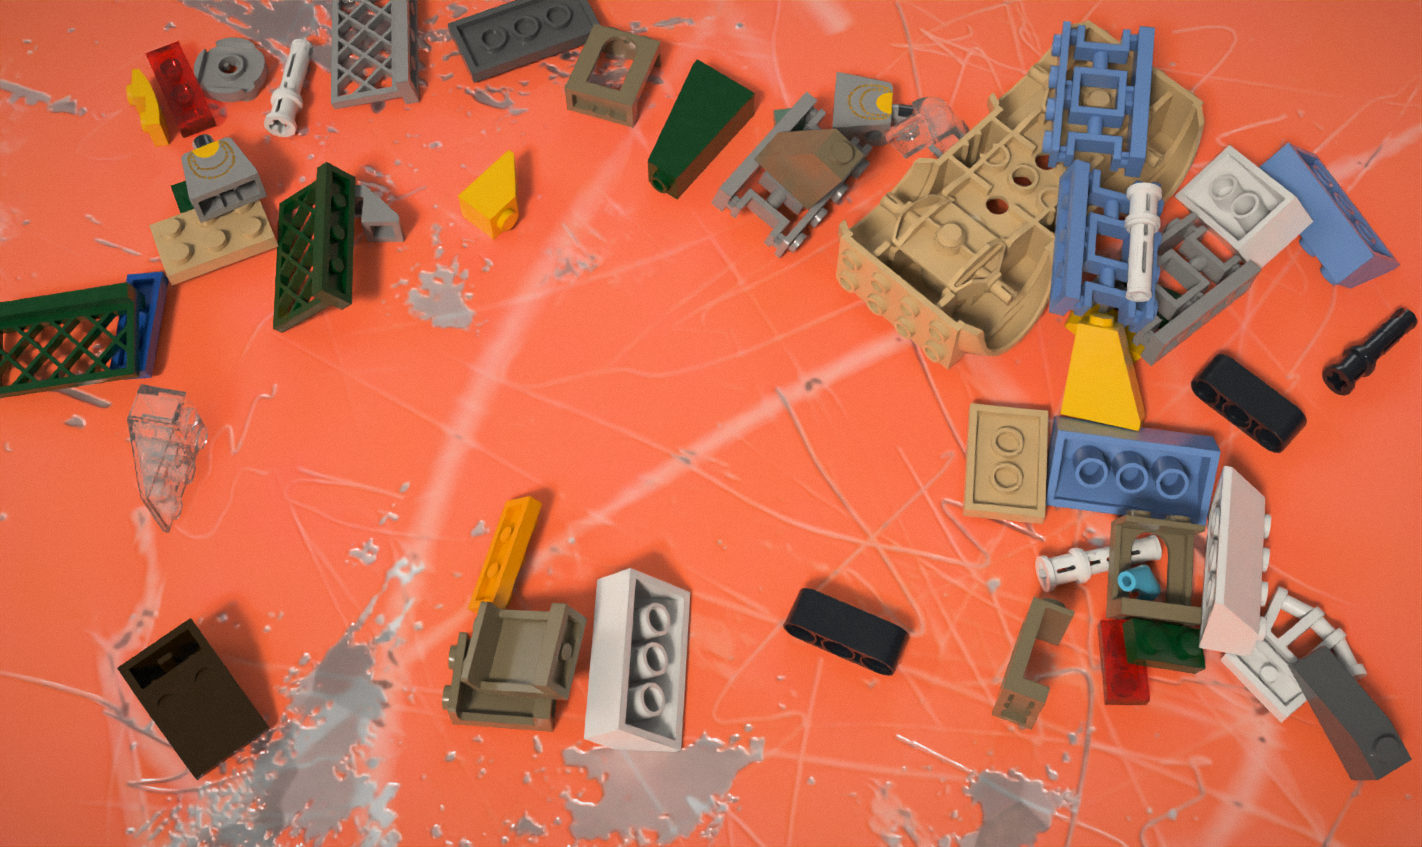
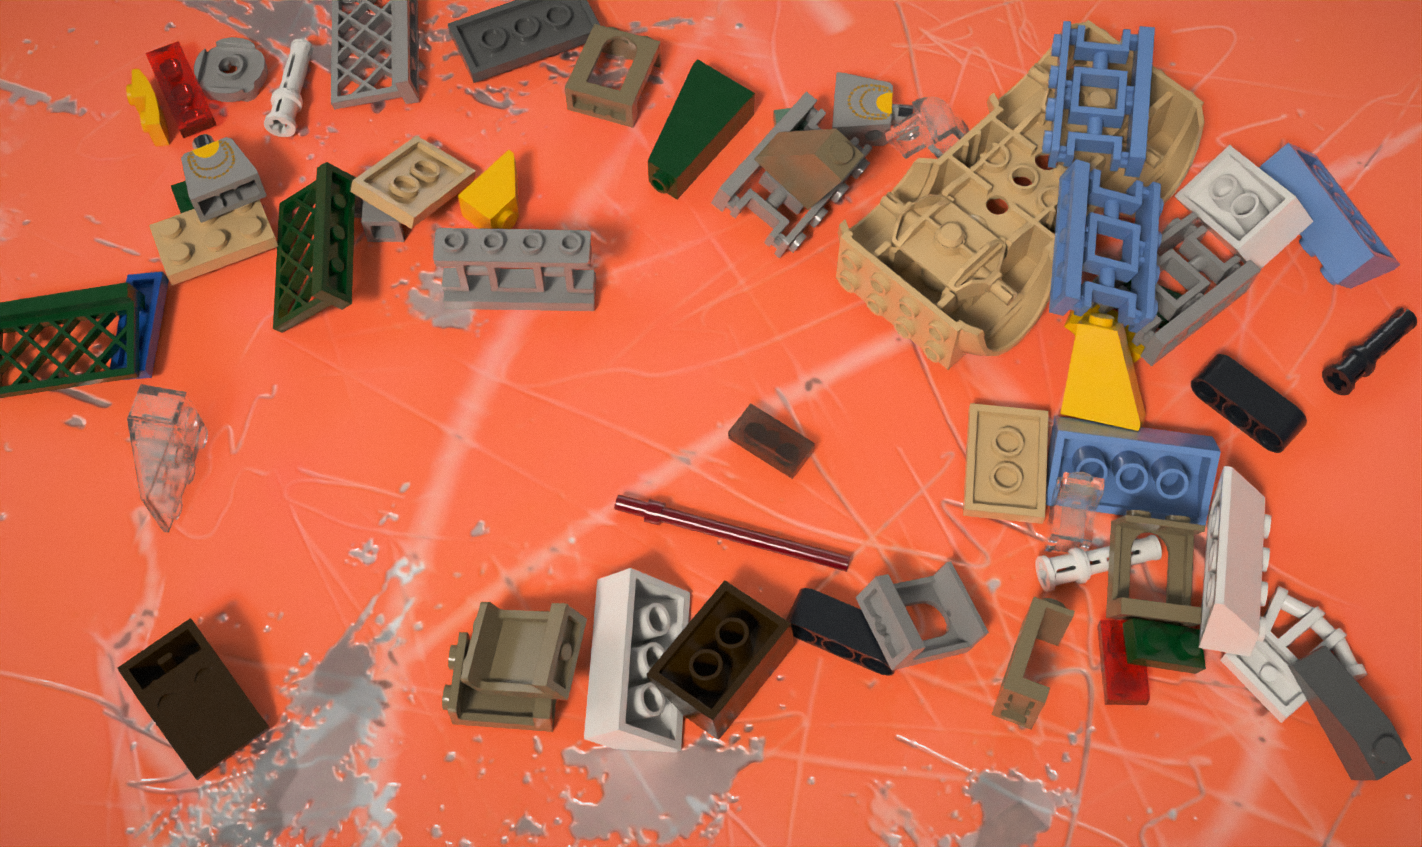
light orange plate [467,496,542,614] -> none
medium azure arm [1118,565,1161,601] -> none
white pin [1124,182,1162,302] -> none
none -> tan plate [350,135,476,229]
none -> light grey fence [433,228,596,311]
none -> dark red bar [614,494,851,572]
none -> dark brown slope [646,580,795,740]
none -> clear smoke plate [728,403,815,479]
none -> light grey panel [855,561,989,671]
none -> clear brick [1044,472,1105,554]

